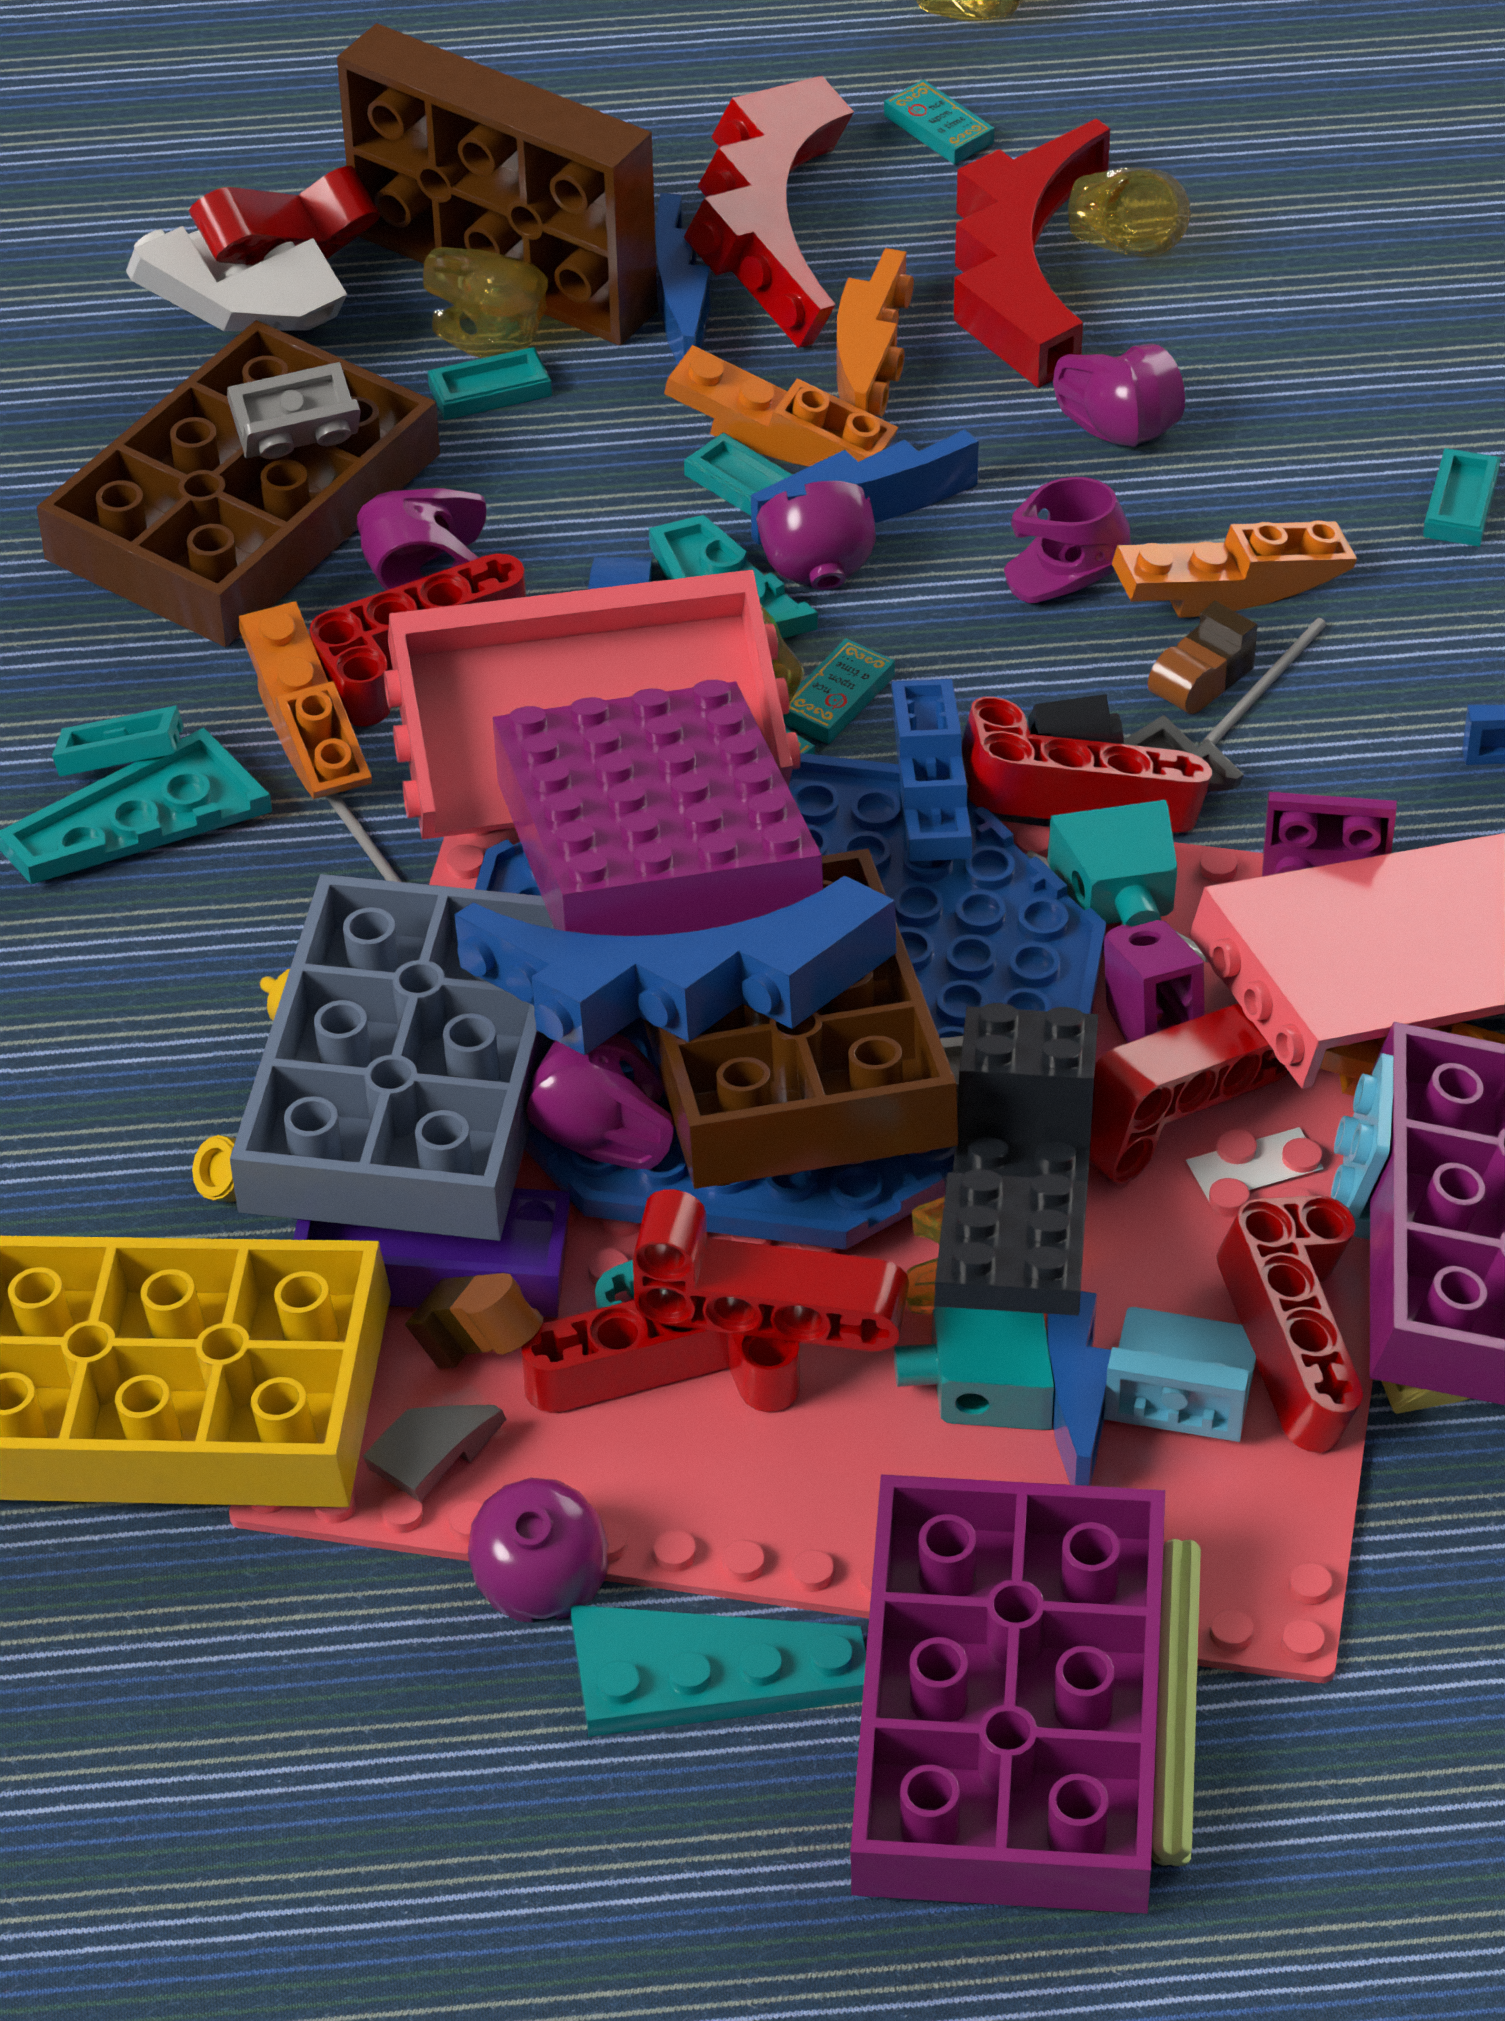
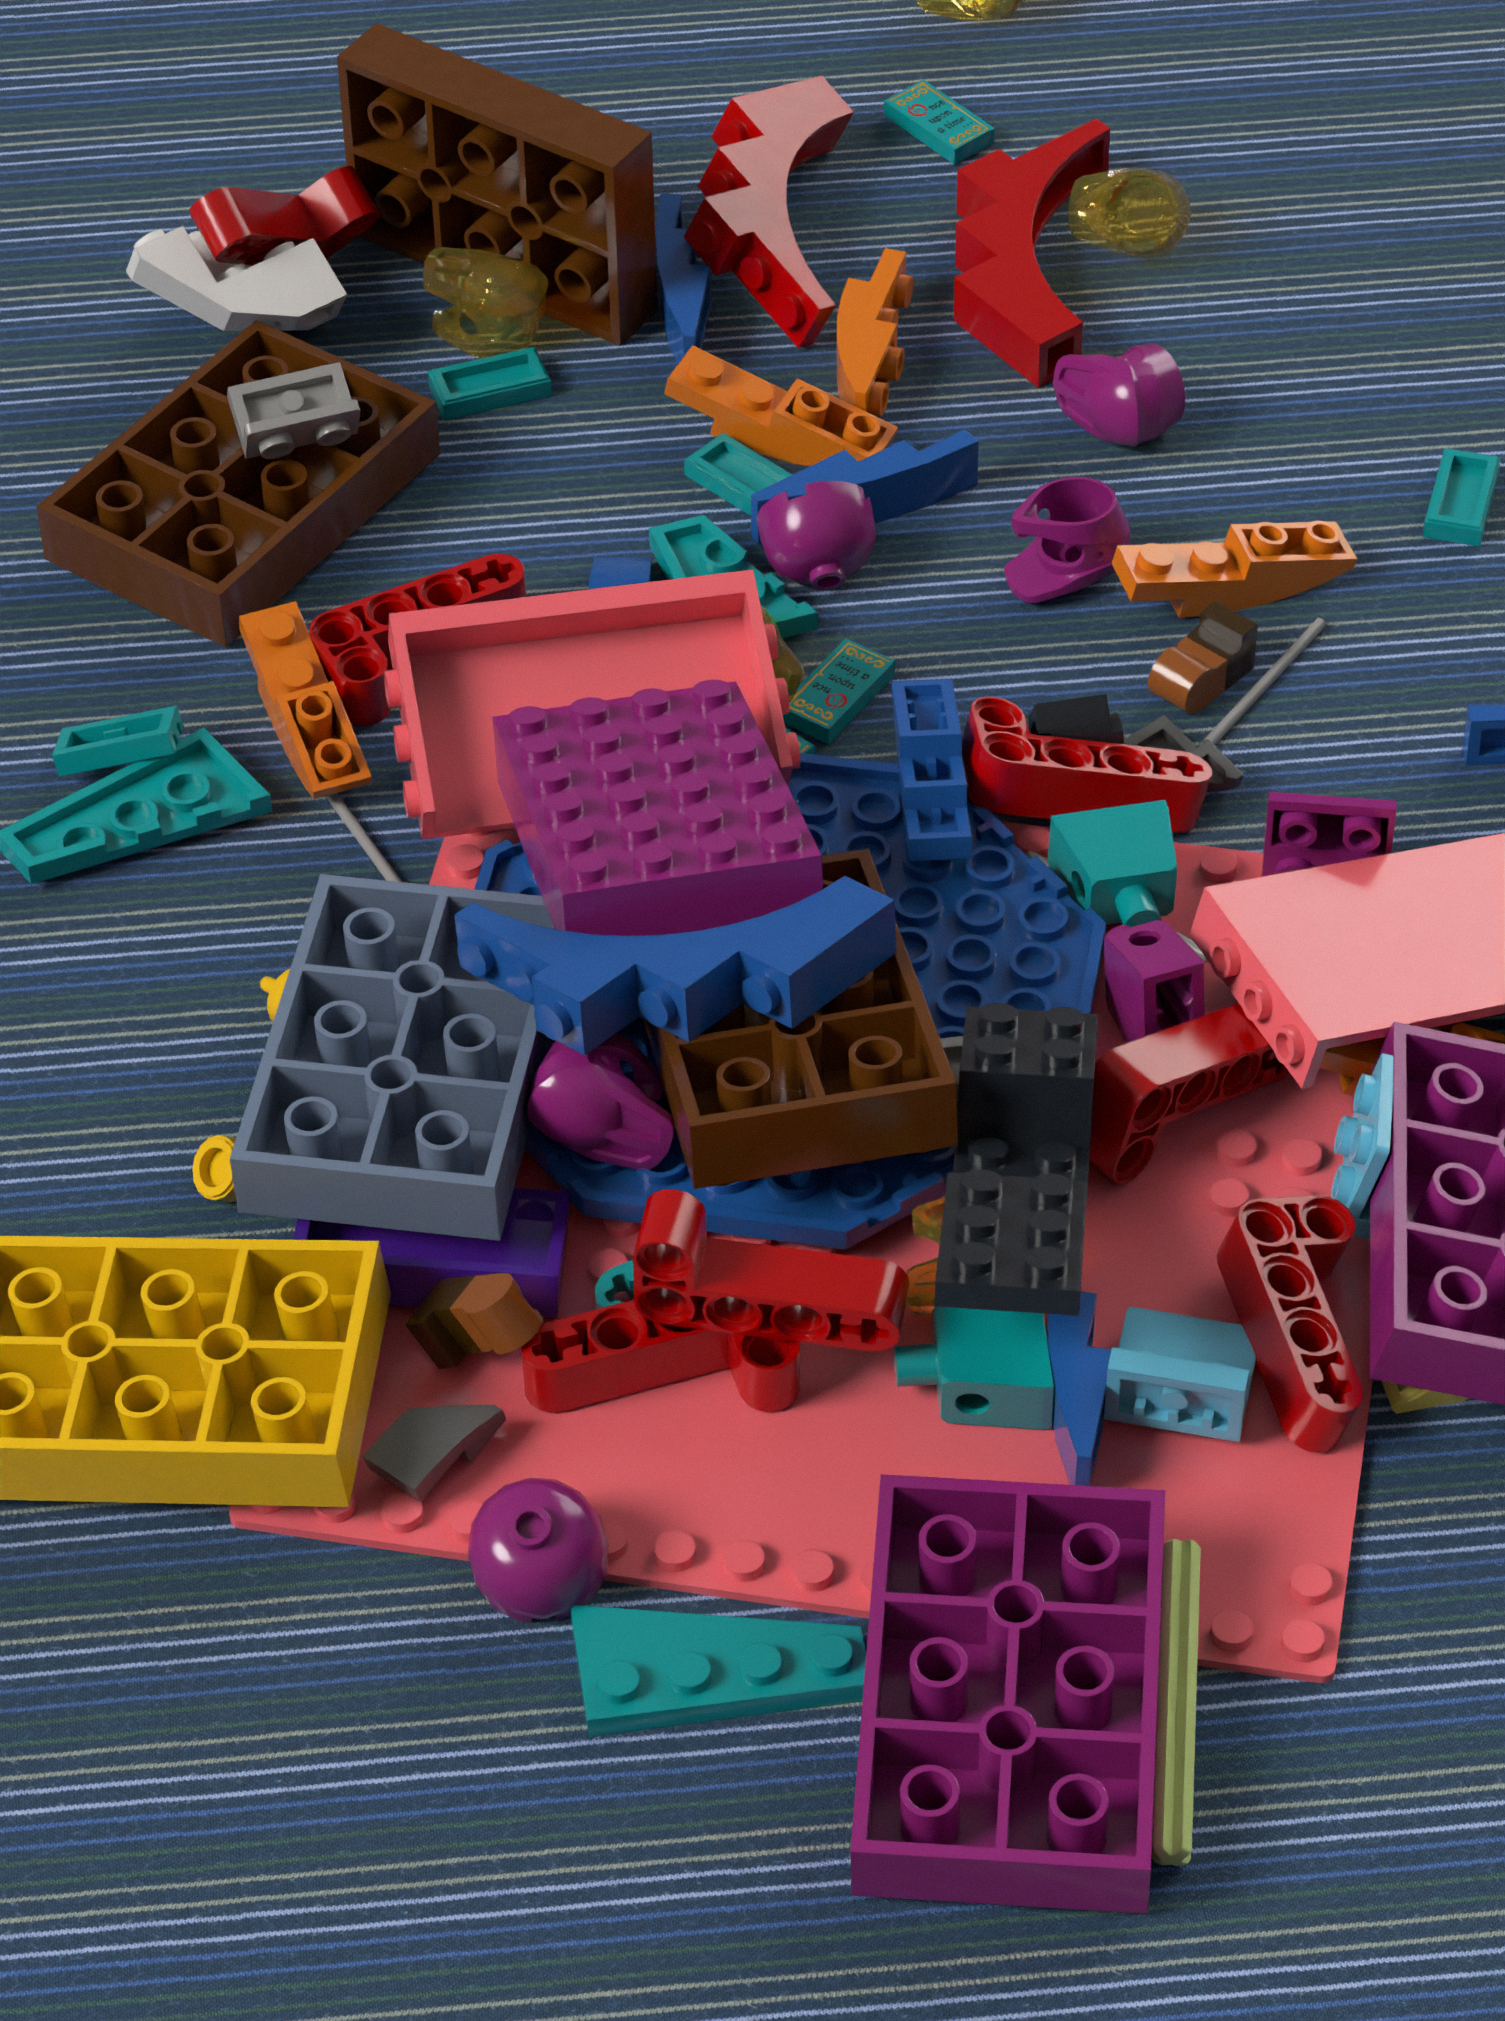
magenta helmet [357,488,487,590] -> none
white sticker [1186,1127,1324,1202] -> none

